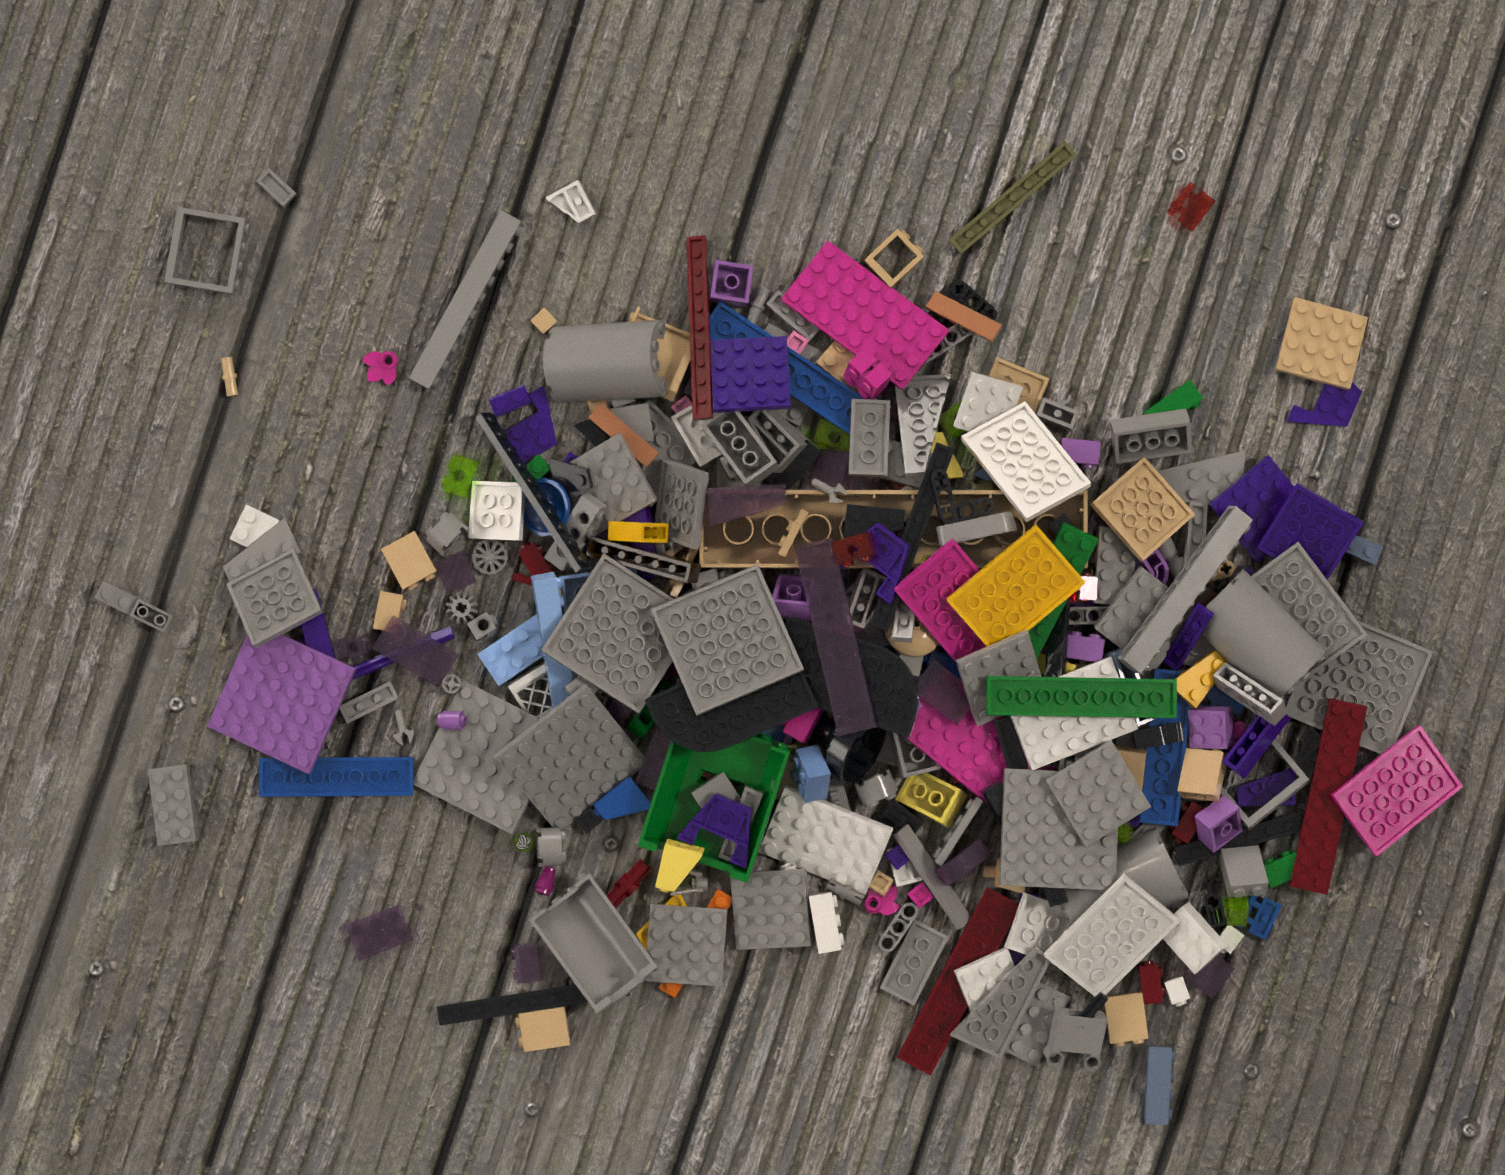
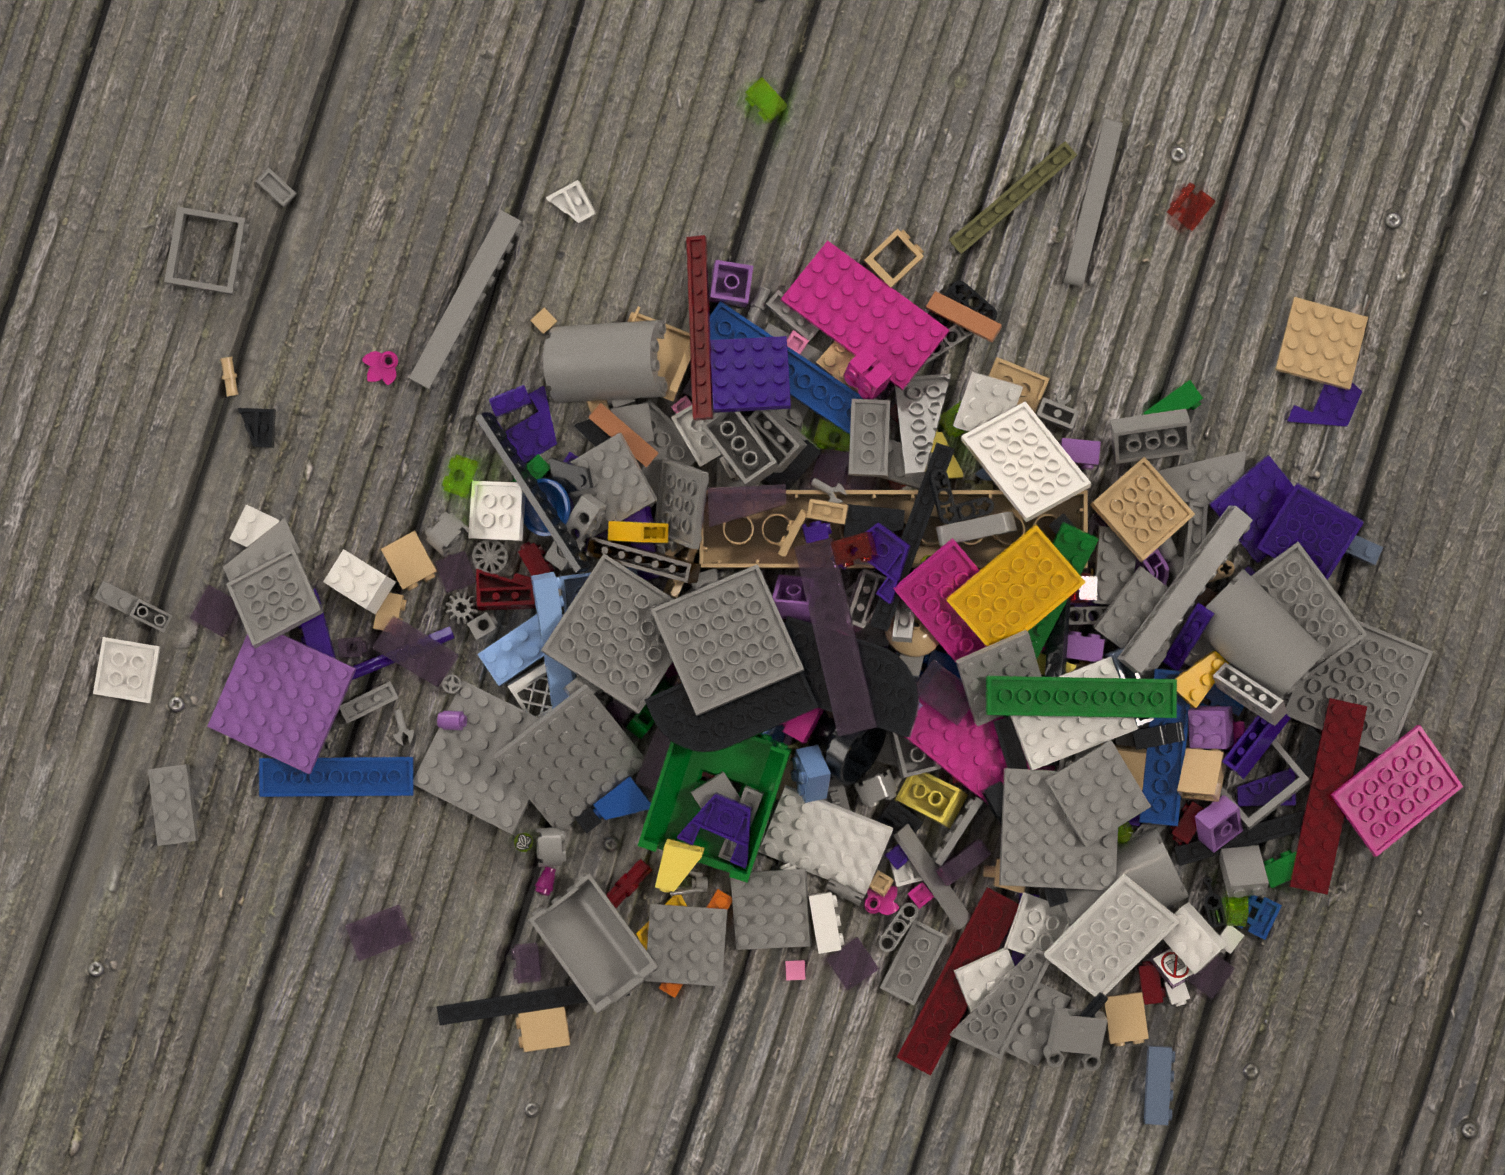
none -> white plate [93,637,161,703]
none -> clear purple tile [190,585,238,637]
none -> black wing [238,408,276,448]
none -> white brick [323,549,396,614]
none -> dark red wedge [476,569,536,611]
none -> clear neon green brick [745,77,788,123]
none -> bright pink tile [785,960,806,981]
none -> dark purple brick [802,521,832,544]
none -> tan plate [806,499,849,524]
none -> clear purple tile [826,937,879,990]
none -> light grey beam [1064,118,1123,287]
none -> piece [1149,947,1201,989]

